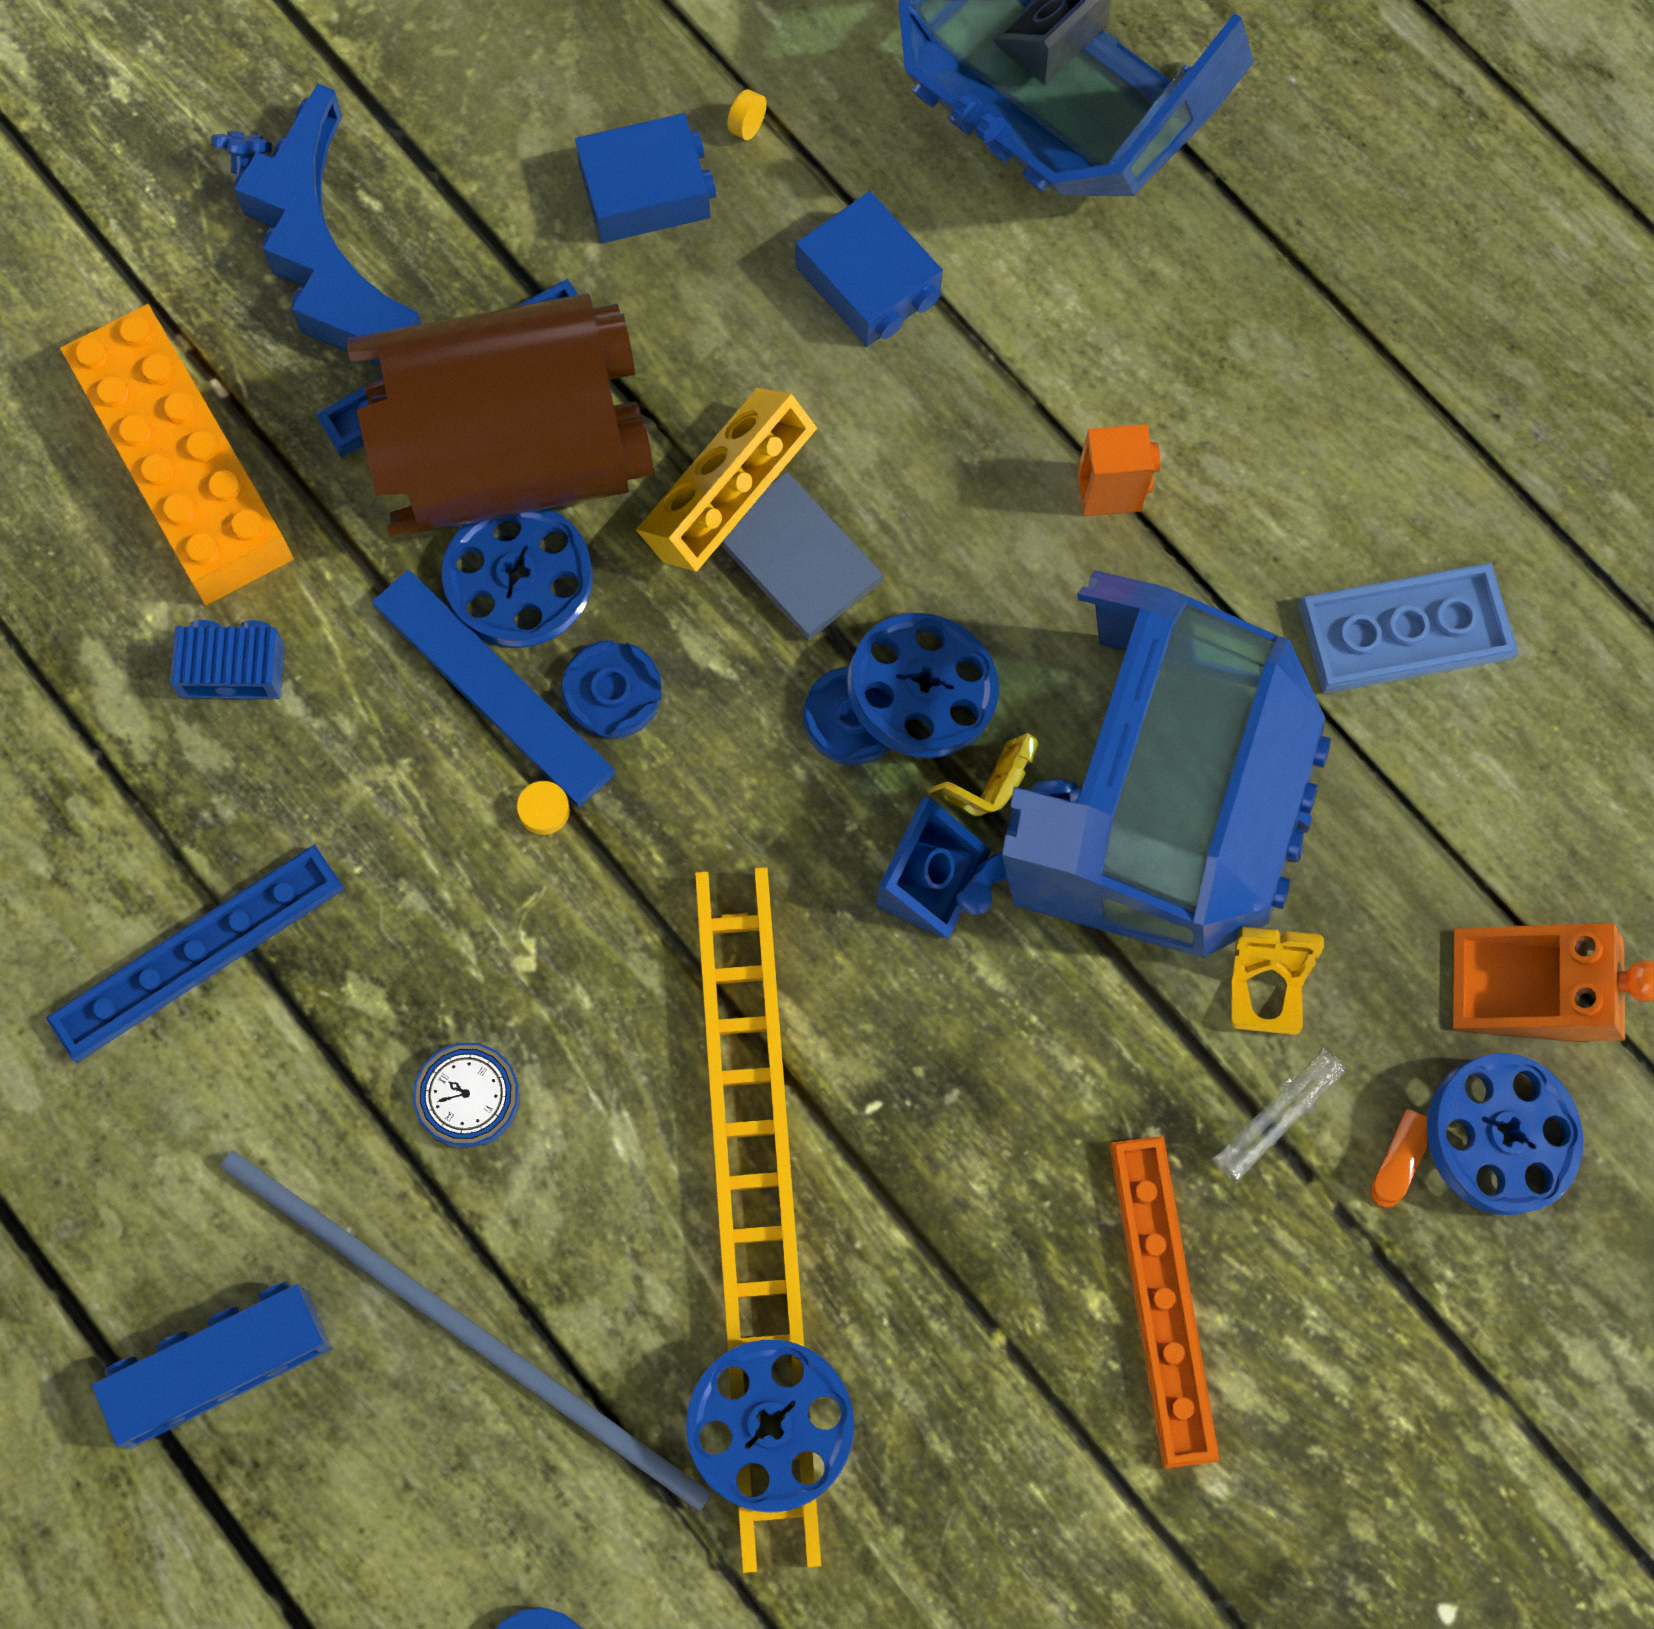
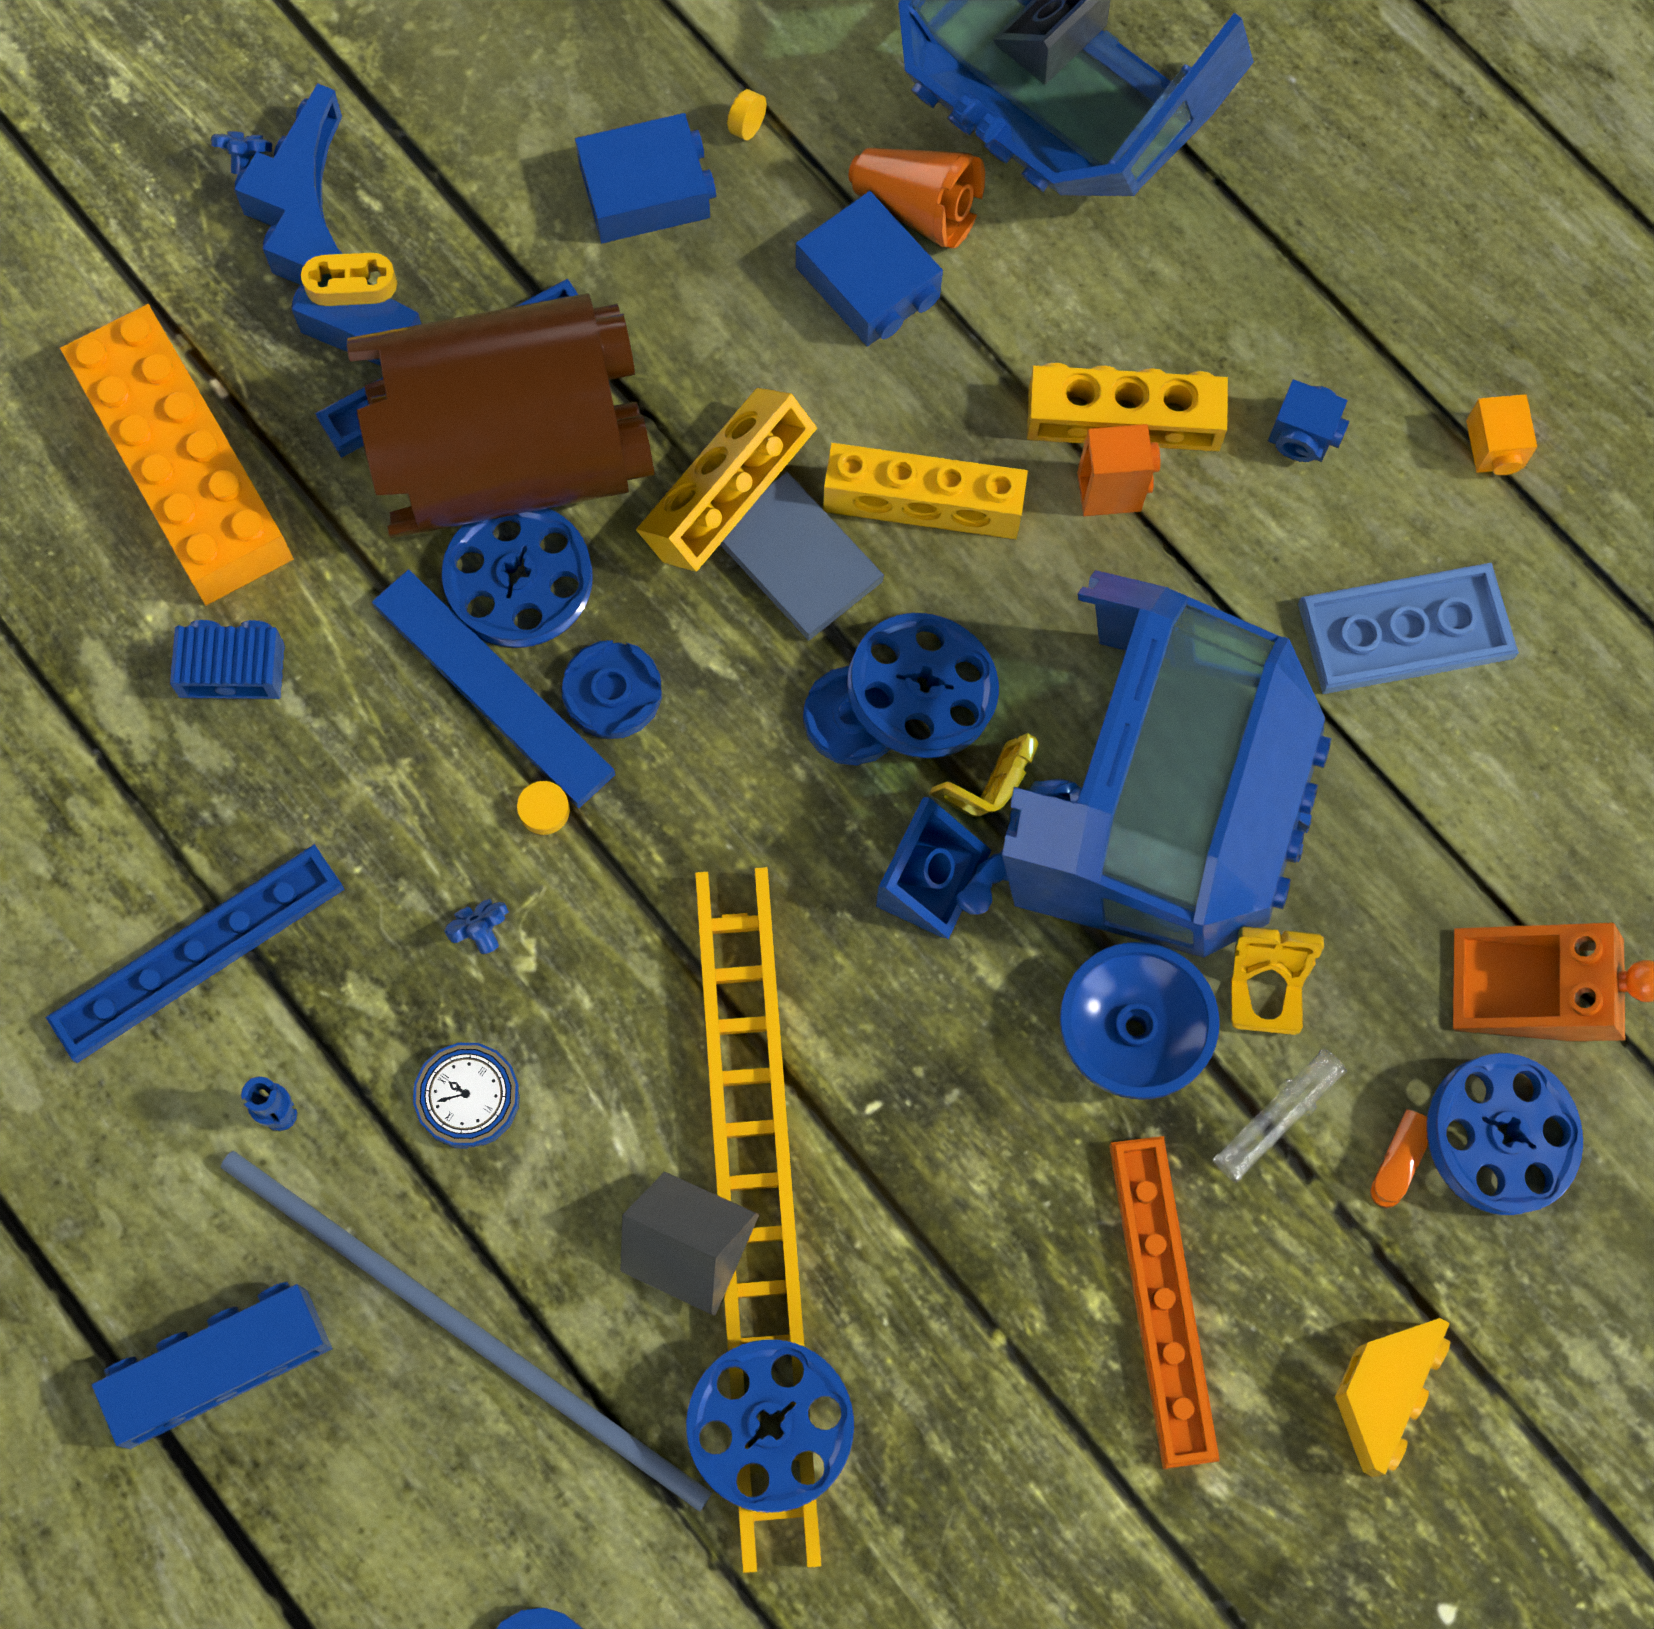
none -> blue pin [241,1076,298,1131]
none -> yellow beam [301,253,397,306]
none -> blue plant [444,899,509,954]
none -> dark grey slope [620,1172,759,1315]
none -> yellow brick [823,442,1028,540]
none -> orange cone [848,148,985,249]
none -> yellow brick [1027,363,1228,451]
none -> blue dish [1060,942,1219,1100]
none -> blue brick [1268,379,1350,462]
none -> yellow slope [1335,1318,1450,1477]
none -> light orange brick [1466,394,1537,475]

